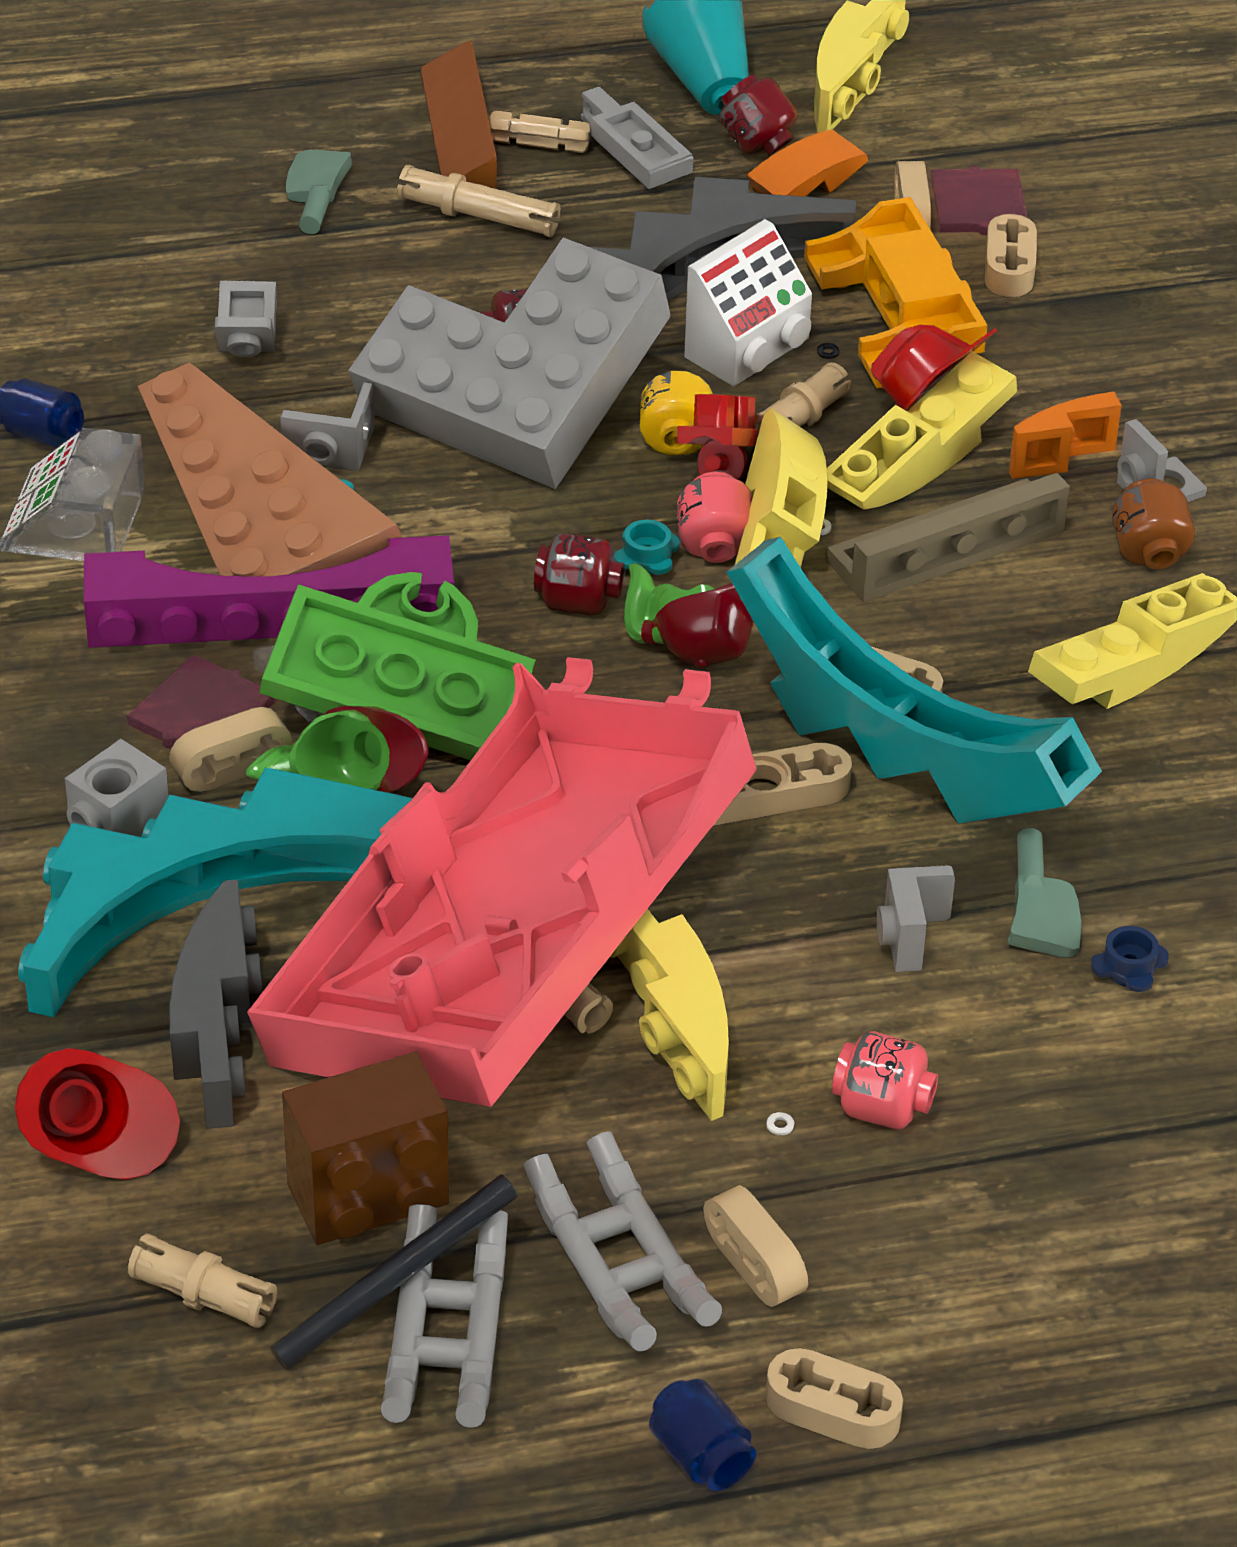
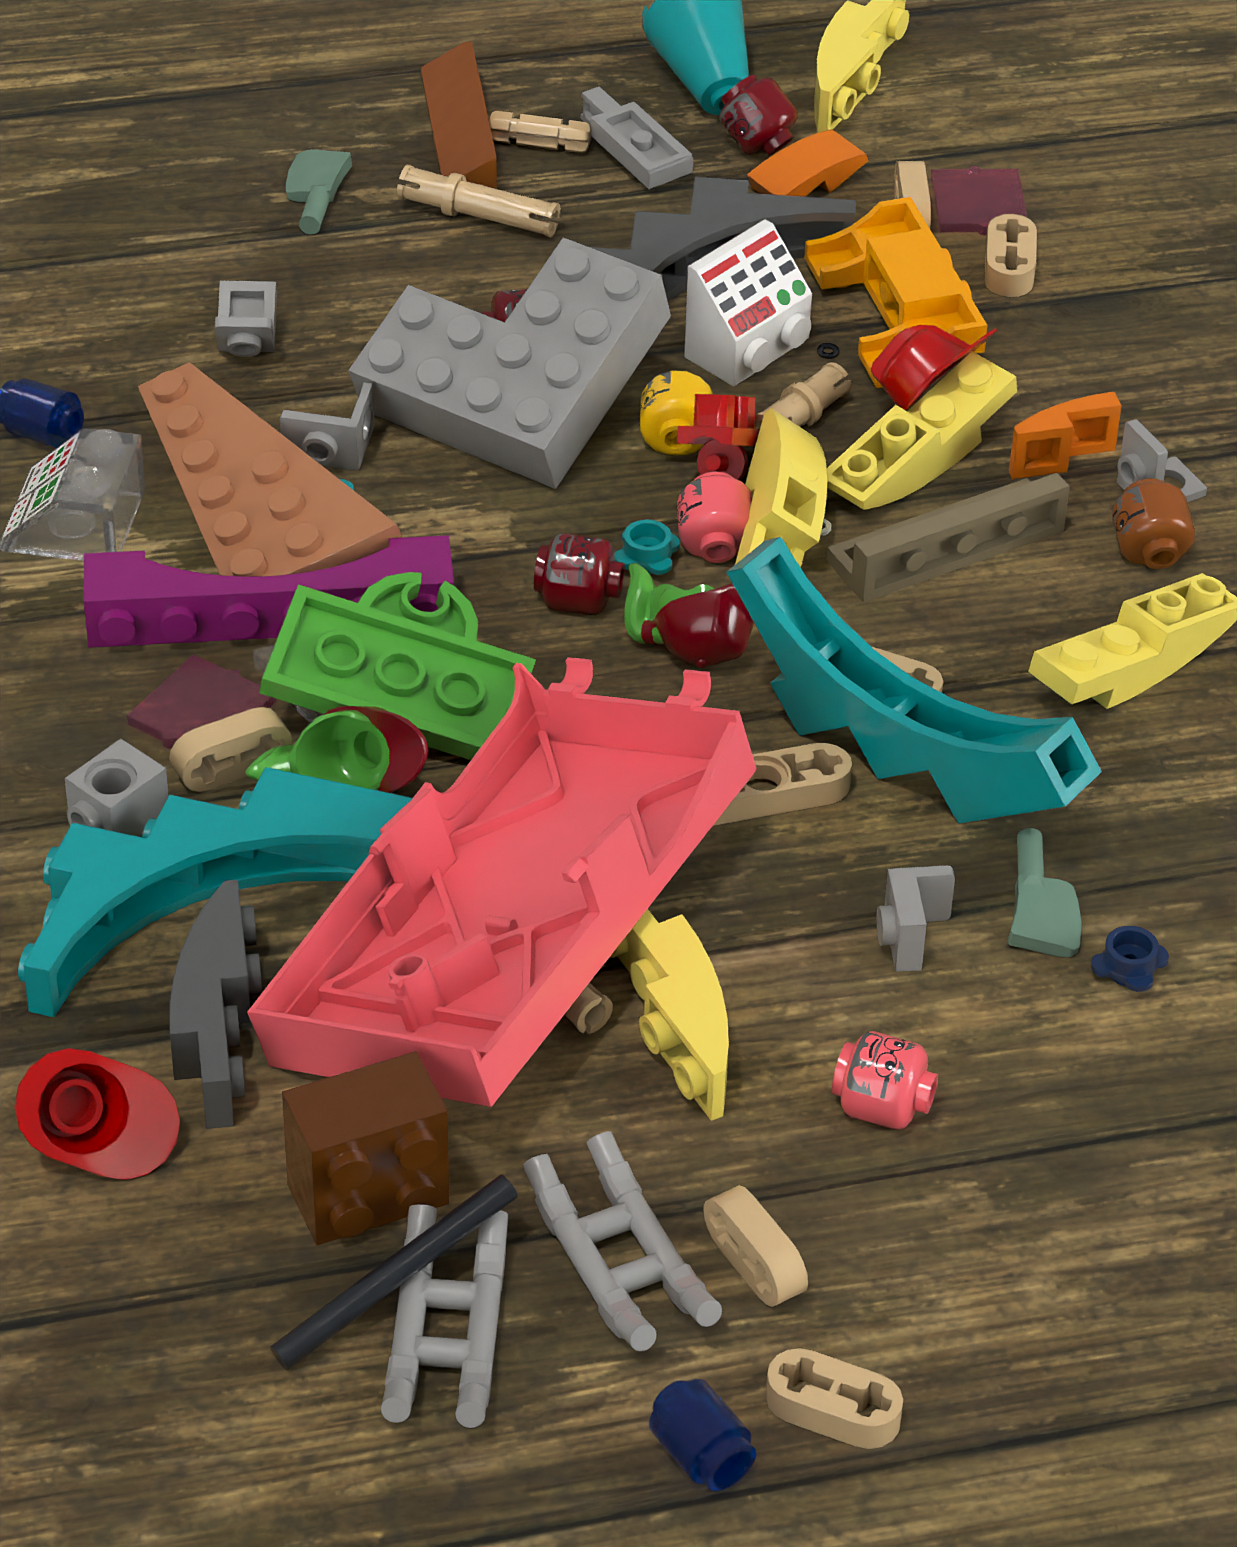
tan pin [128,1233,277,1328] -> none
white piece [766,1112,794,1135] -> none

